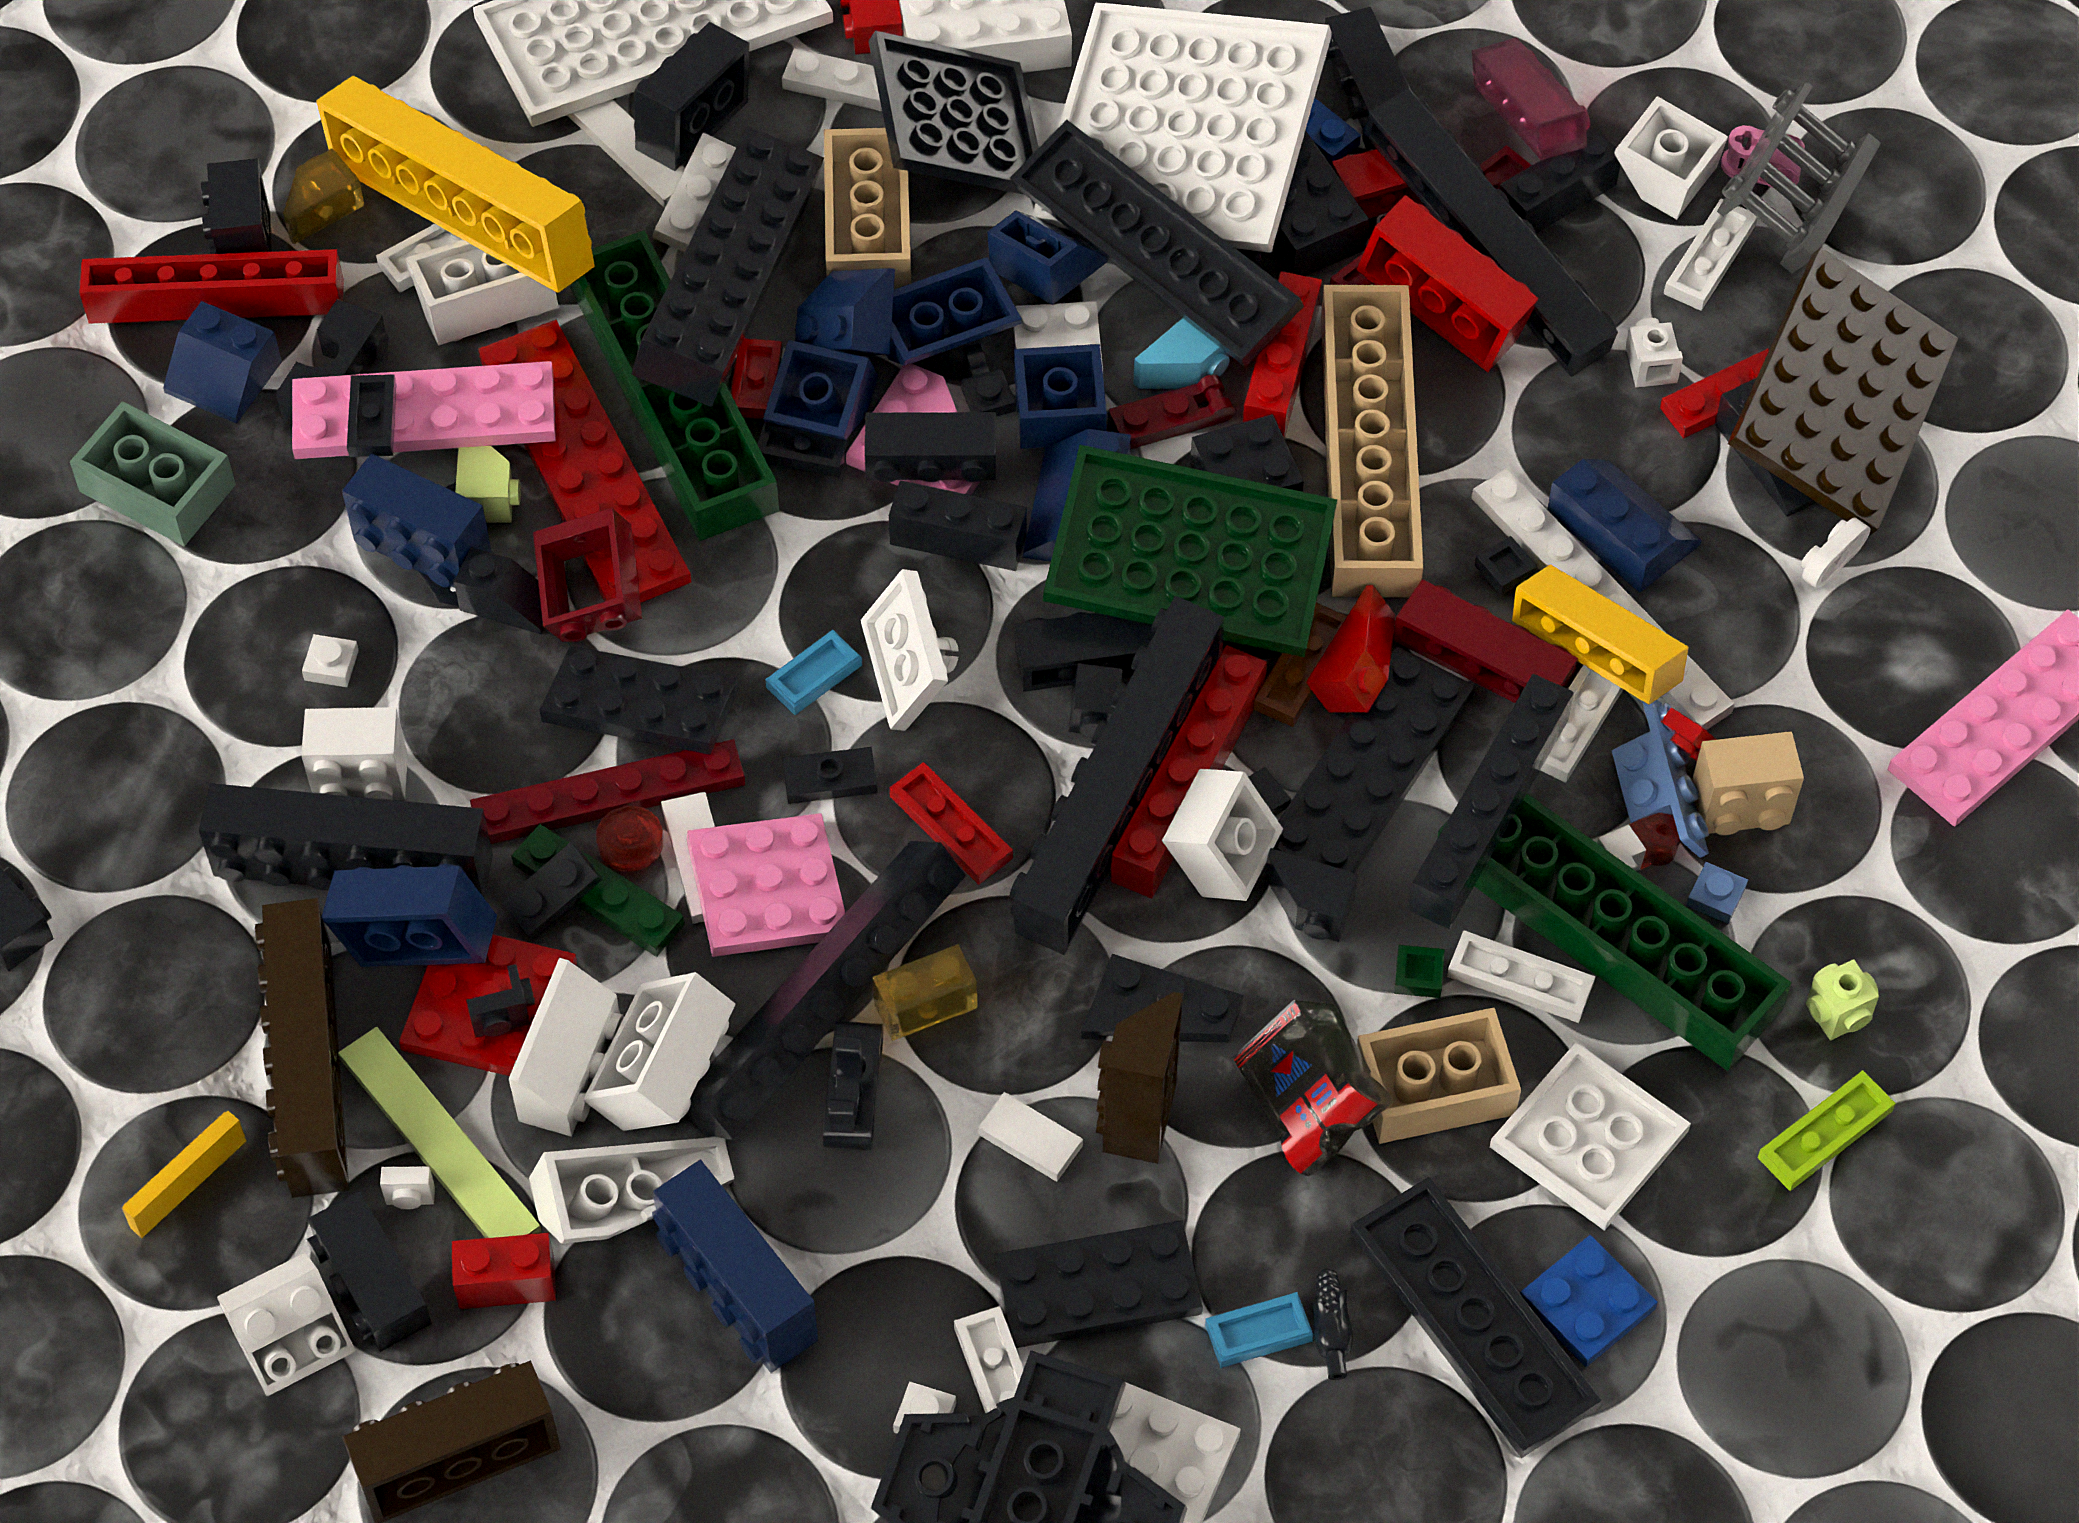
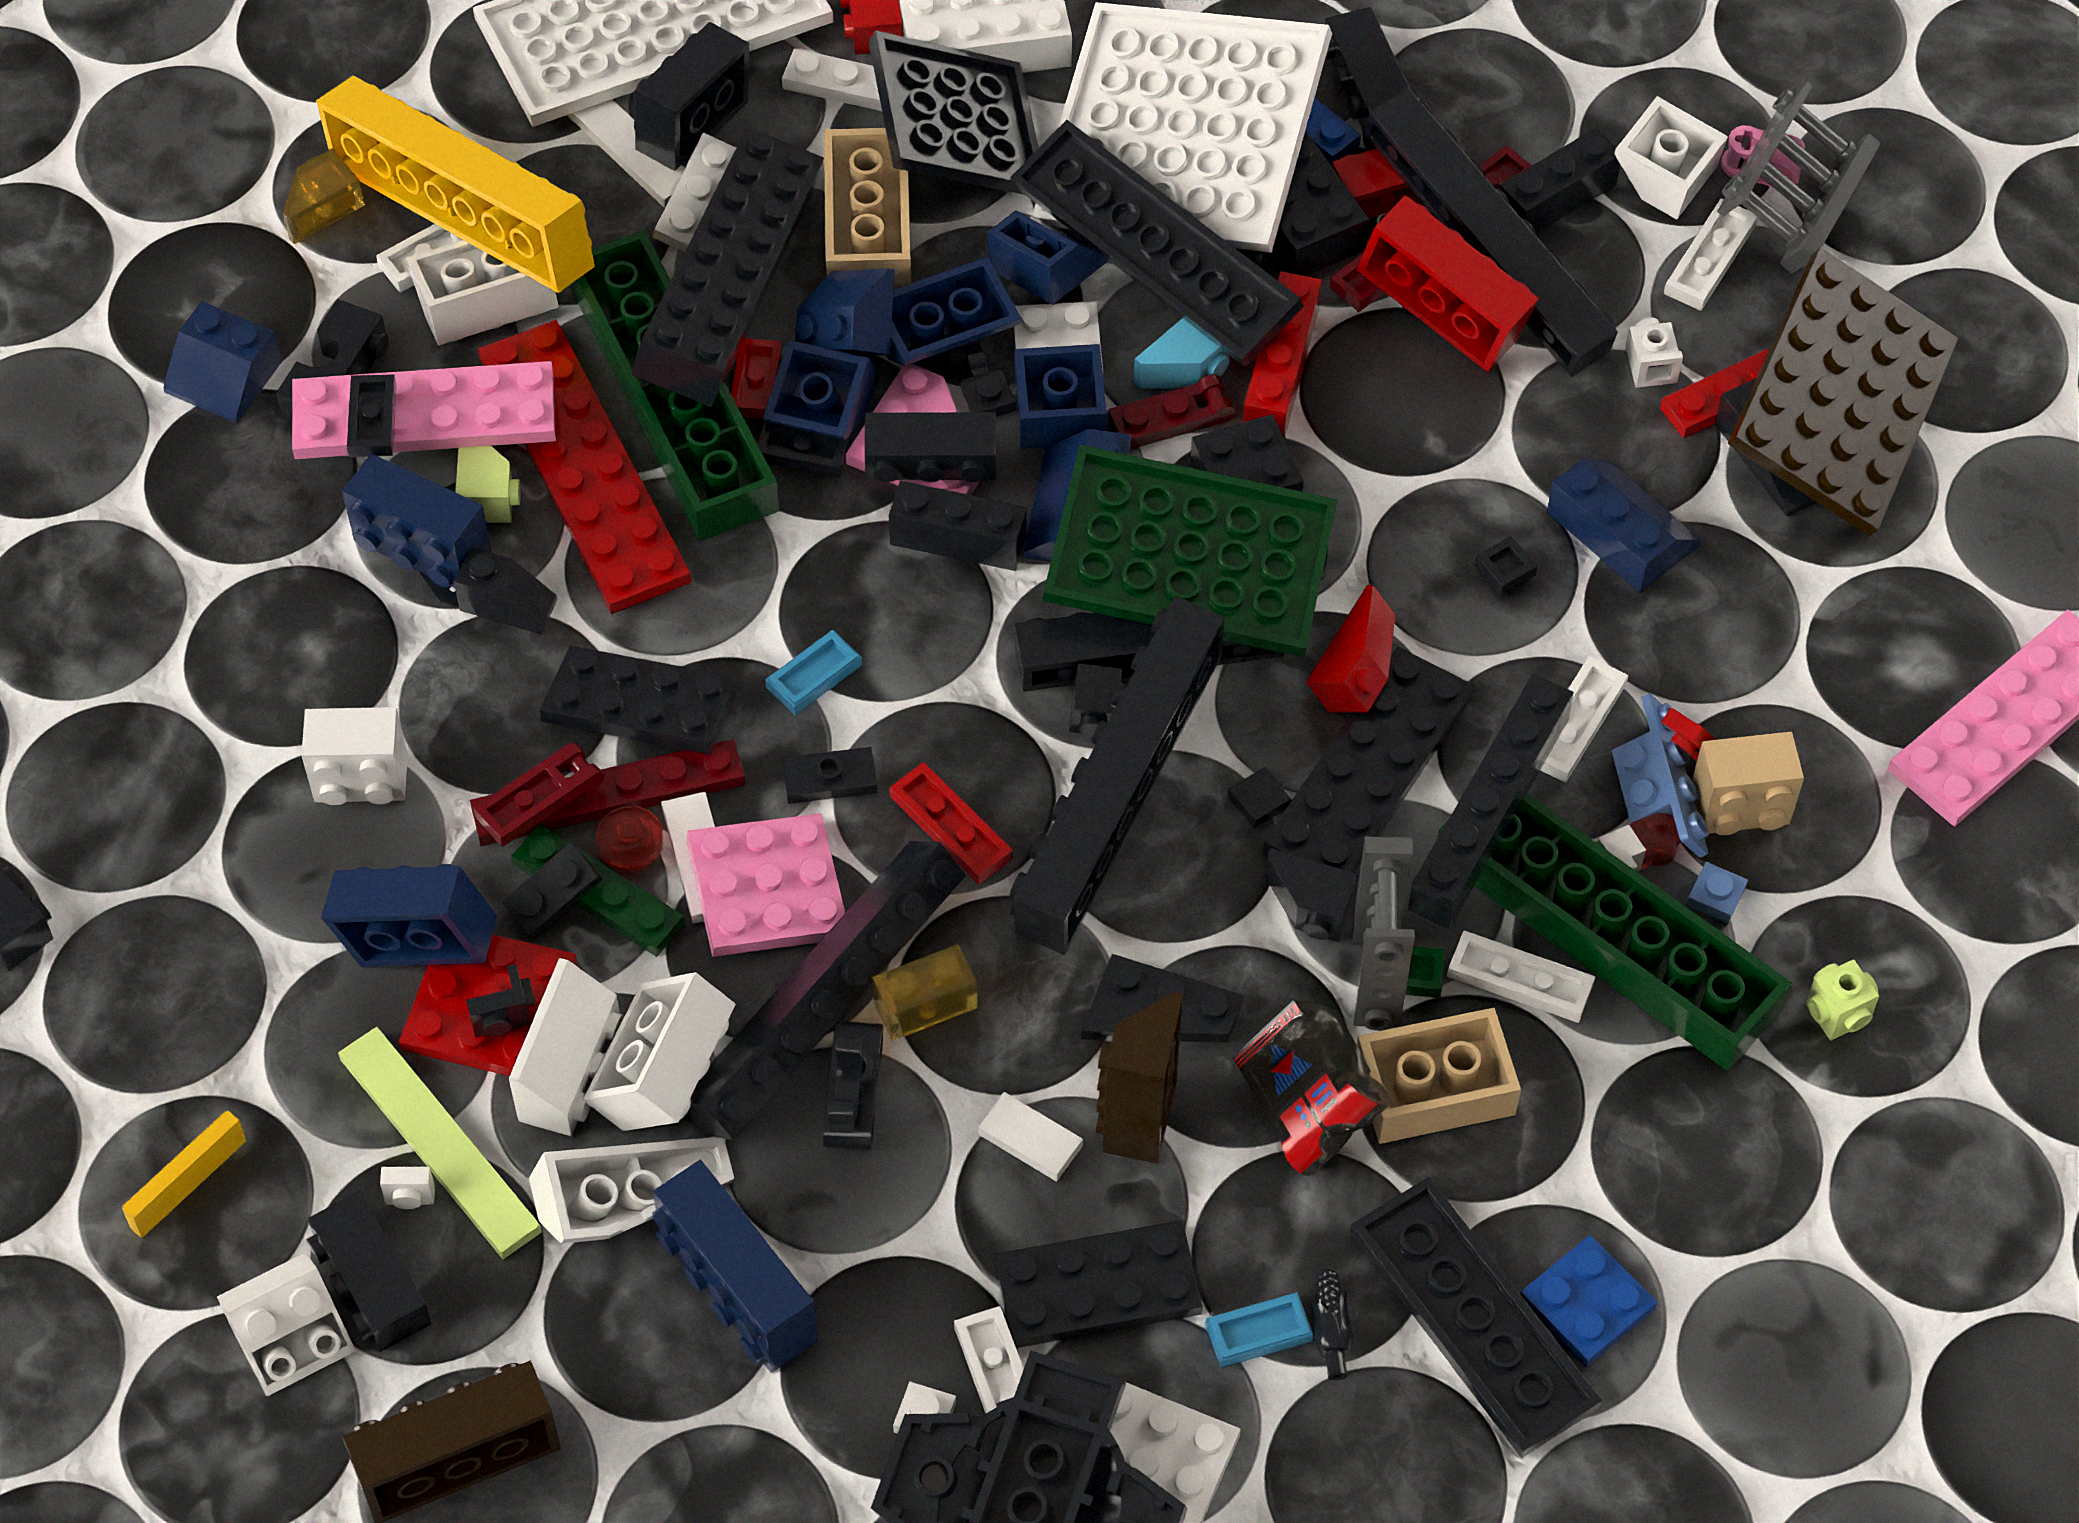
sand green brick [70,401,236,546] -> none
red brick [79,249,344,324] -> none
black brick [198,783,493,897] -> none
black brick [201,158,273,254] -> none
dark brown brick [255,898,350,1198] -> none
white plate [302,634,359,687] -> none
red brick [451,1233,556,1309] -> none
dark red window [533,508,642,642] -> none
white plate [860,569,958,731] -> none
red brick [1111,645,1267,899] -> none
white brick [1162,769,1283,901] -> none
reddish brown plate [1253,602,1347,727] -> none
tan brick [1321,285,1423,597] -> none
dark red brick [1393,579,1578,703] -> none
clear pink brick [1472,37,1590,160] -> none
white plate [1472,468,1735,730] -> none
white plate [1490,1042,1691,1231] -> none
yellow brick [1512,564,1689,705] -> none
lime plate [1757,1070,1896,1191] -> none
white plate [1801,517,1870,589] -> none
none -> dark red plate [474,743,605,847]
none -> dark grey fence [1352,836,1415,1031]

